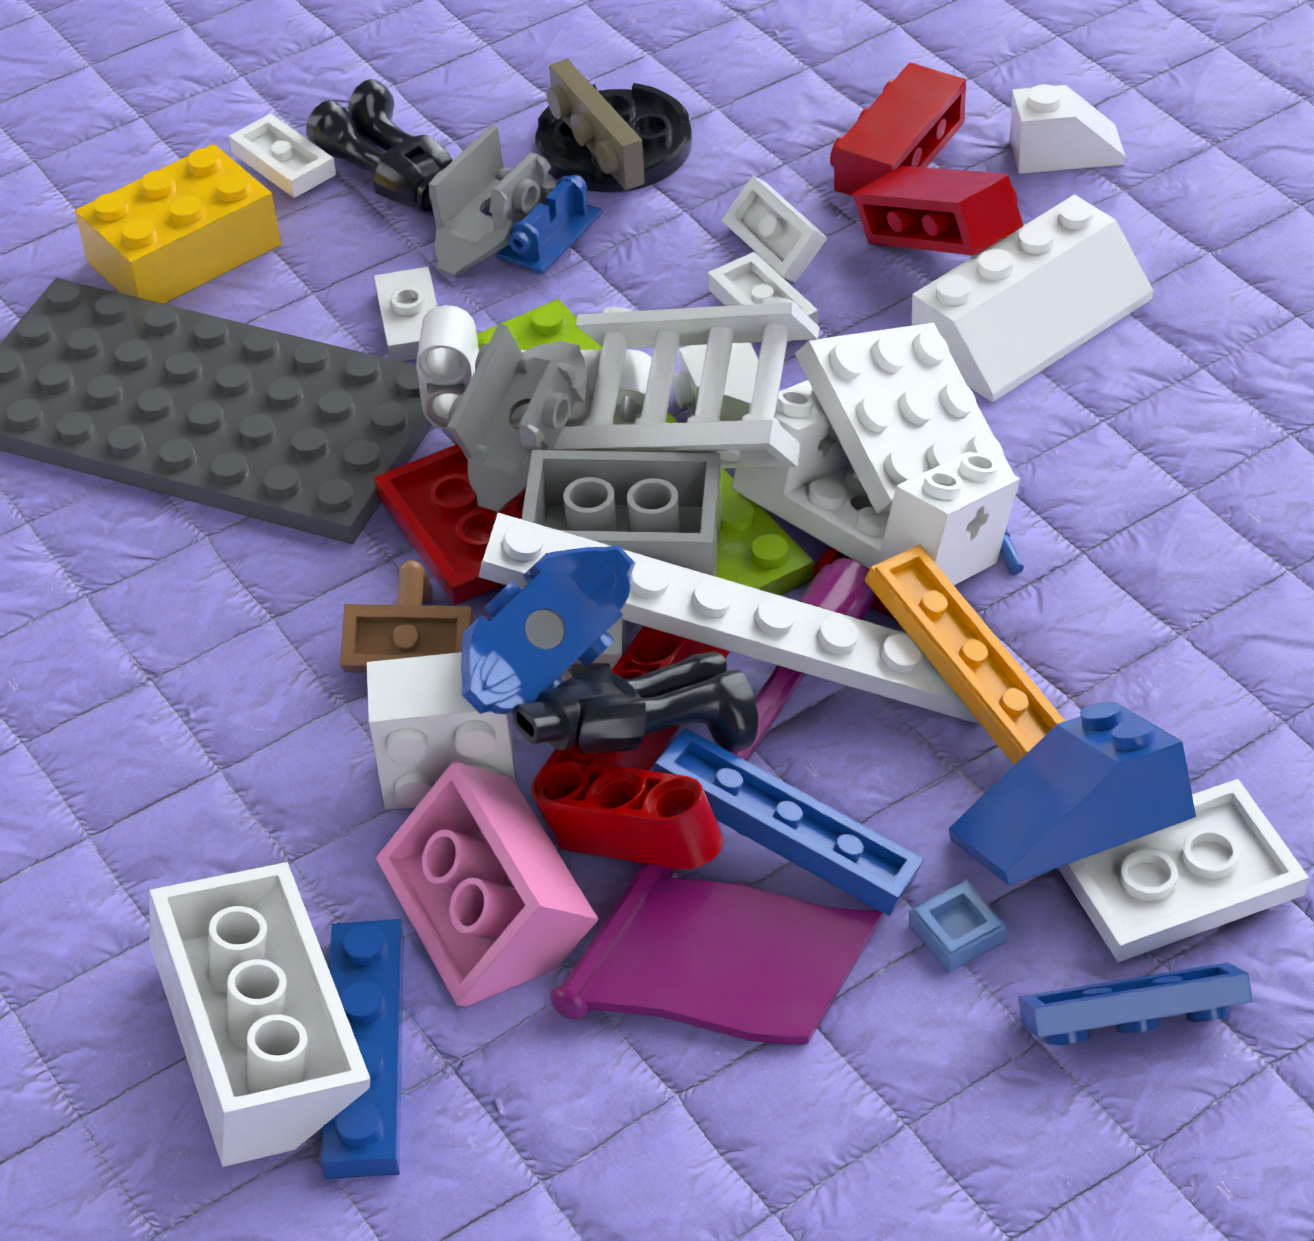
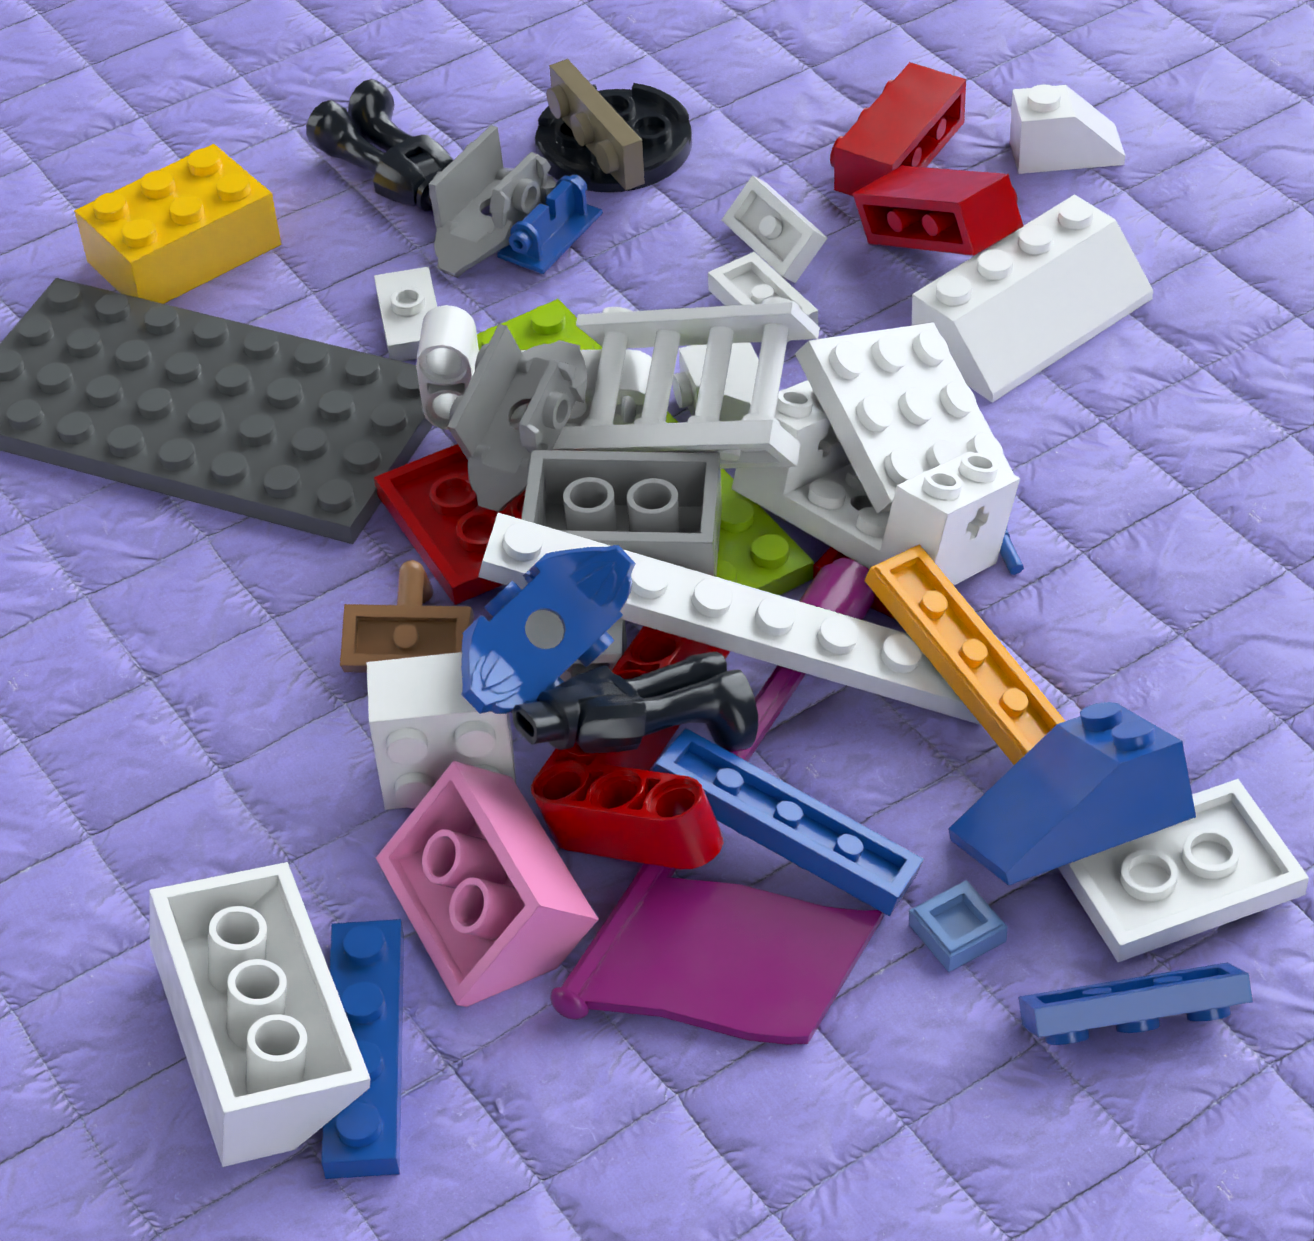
white plate [228,113,336,198] -> none

